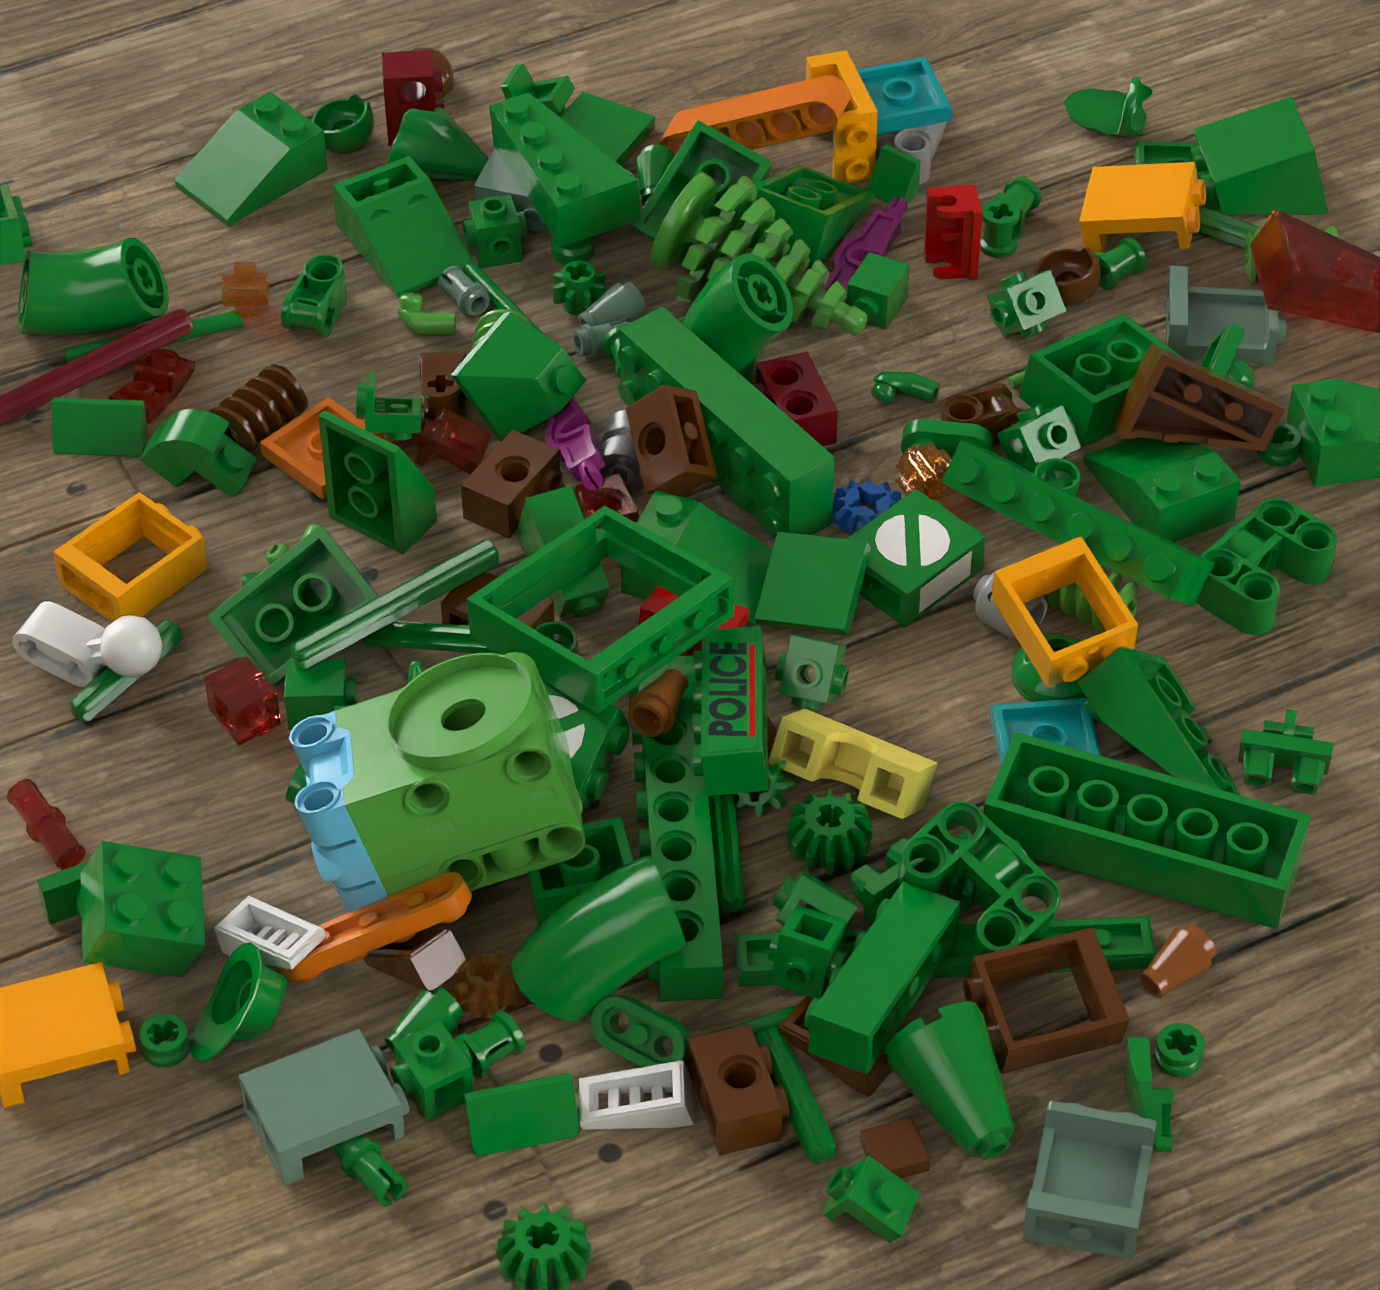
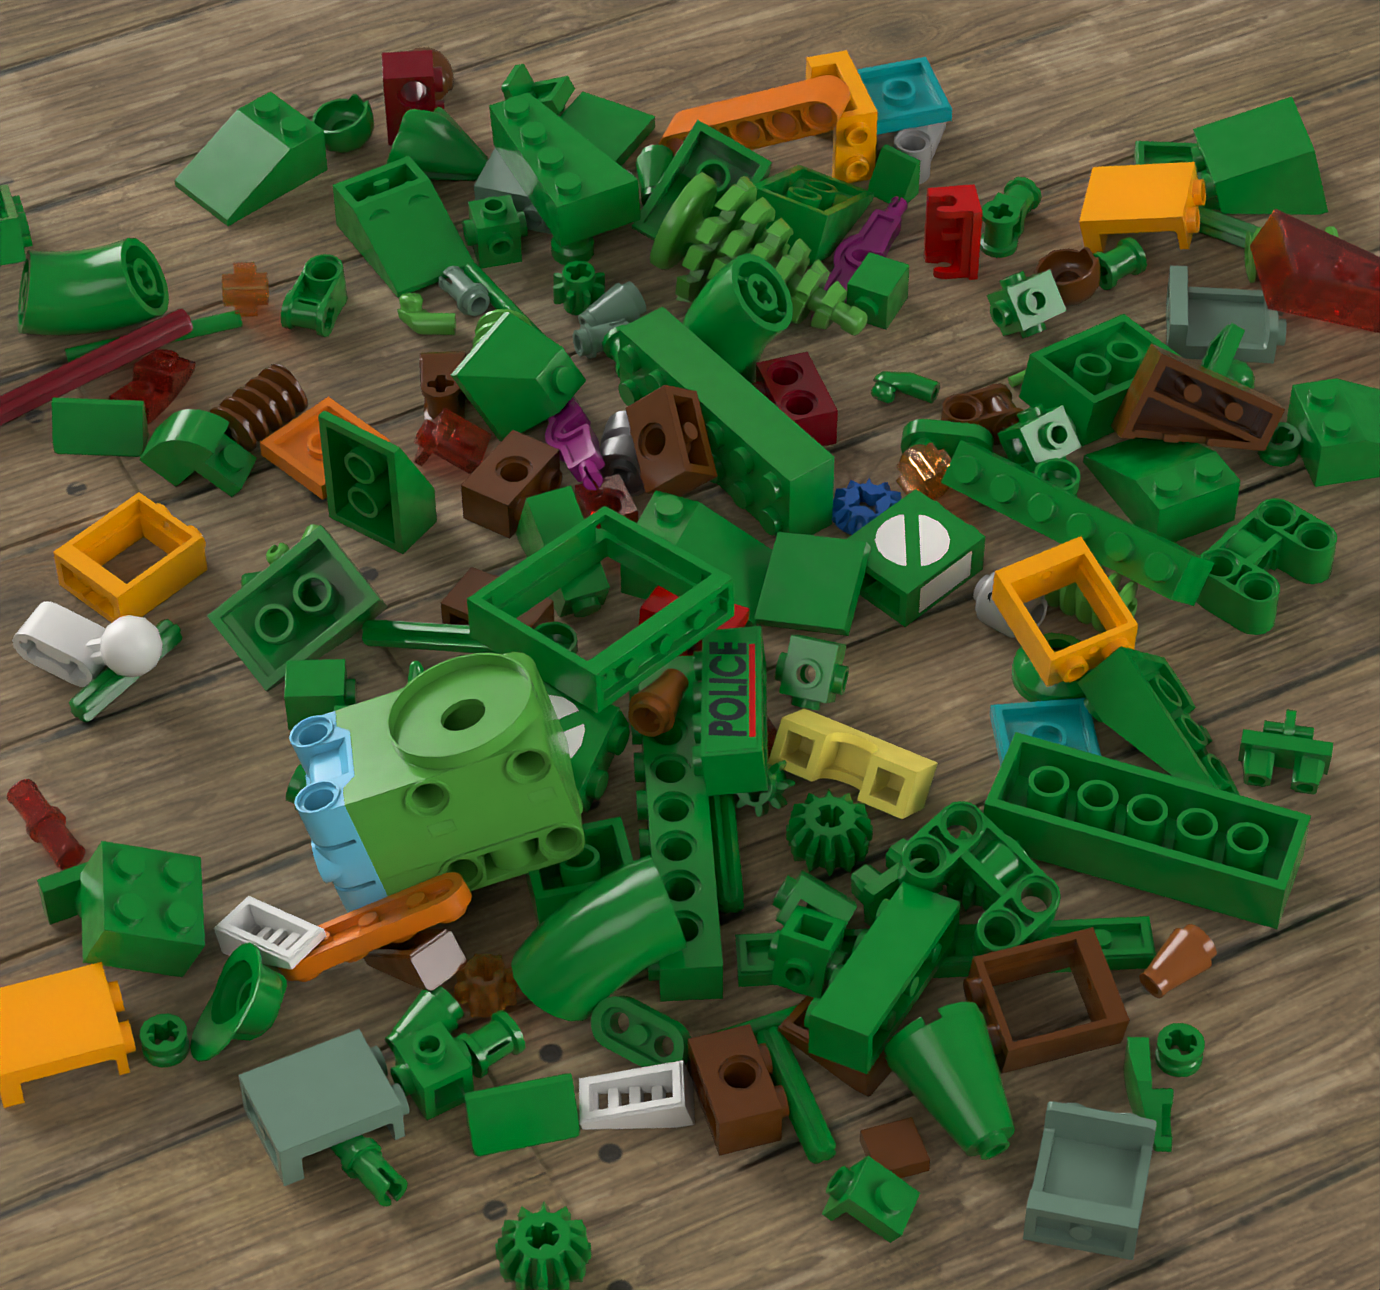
clear red brick [204,656,281,745] -> none
green axle [290,540,499,669] -> none
green bracket [356,371,422,440] -> none
green piece [1063,76,1153,137] -> none

